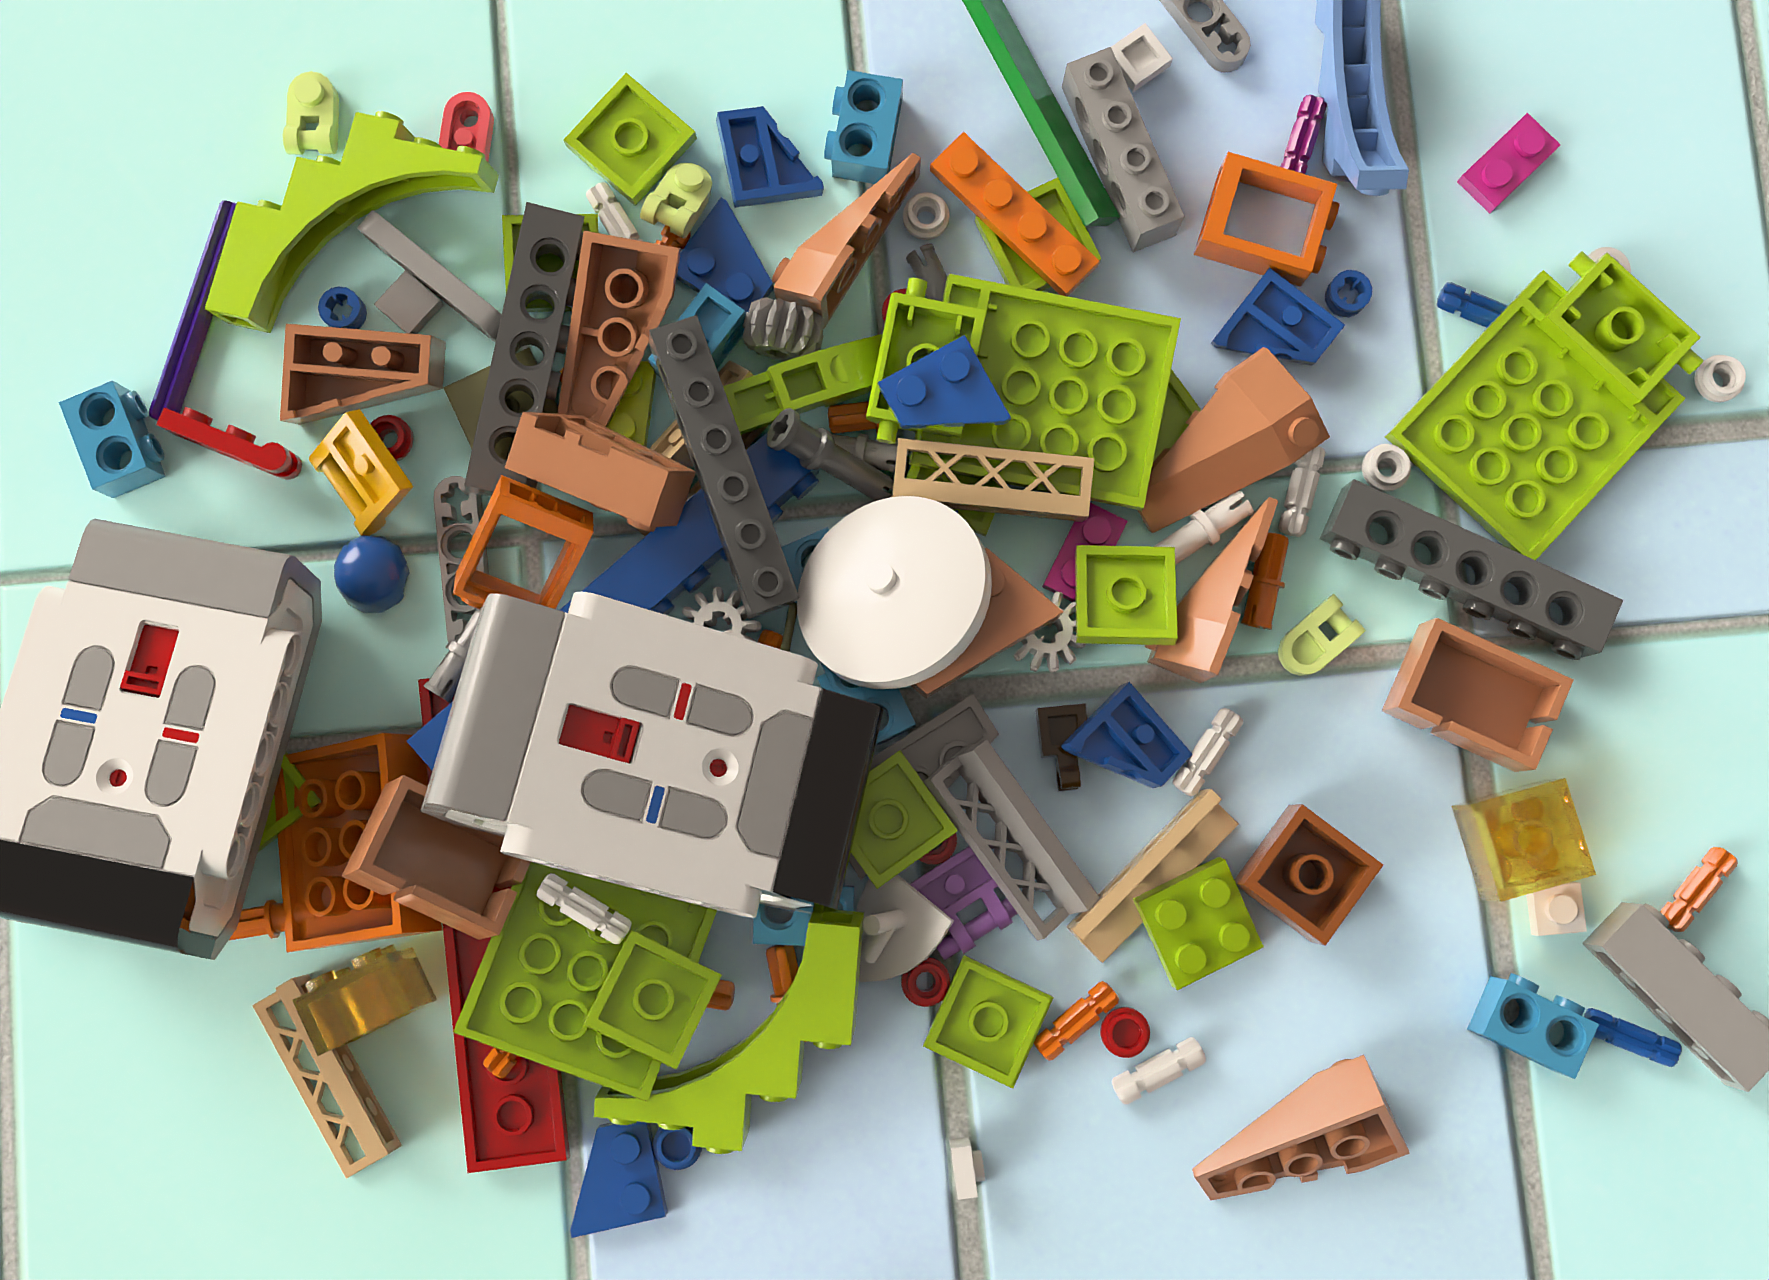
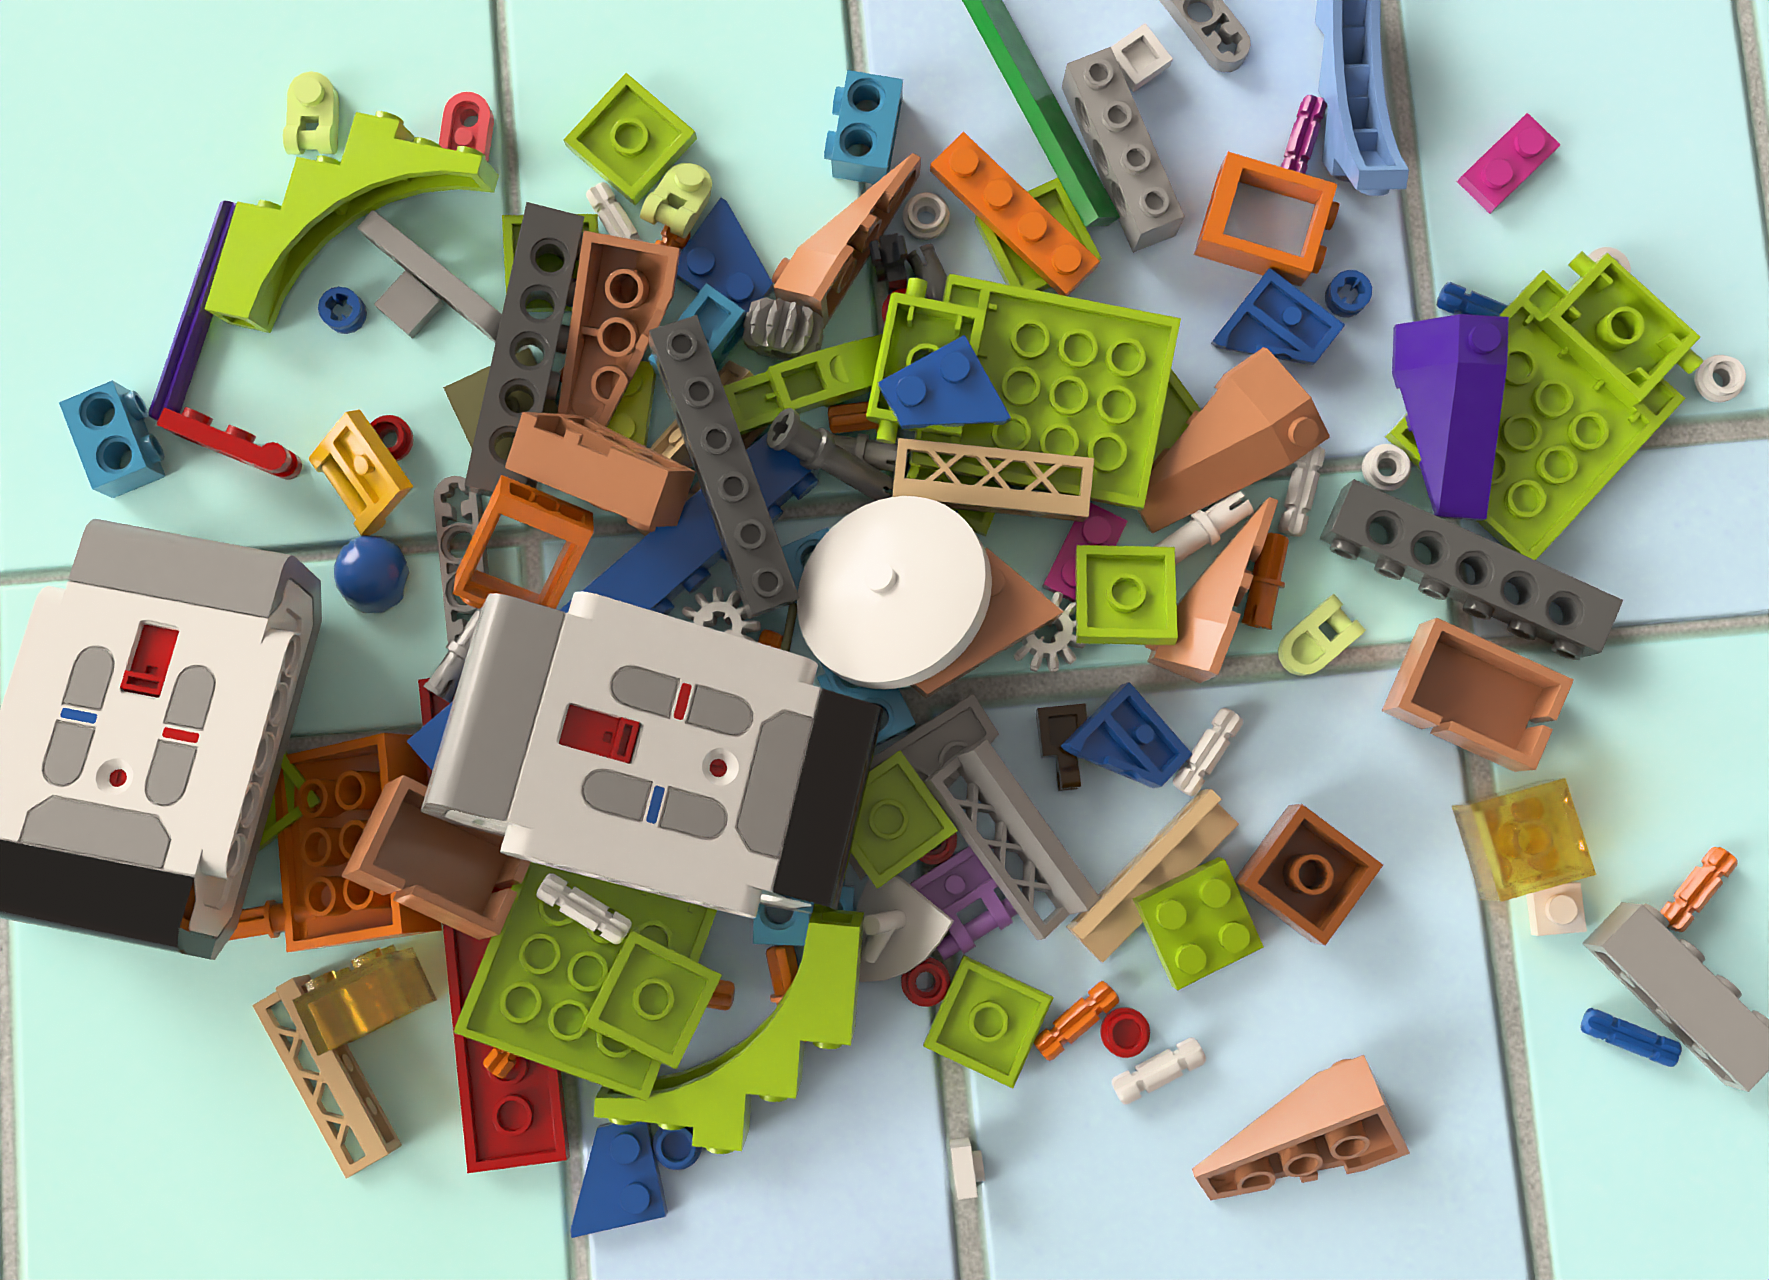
nougat wedge [280,324,446,425] -> none
blue wing [716,106,824,208] -> none
dark azure brick [1467,973,1599,1079] -> none
none -> black plate [869,233,908,295]
none -> dark purple wedge [1392,314,1509,521]

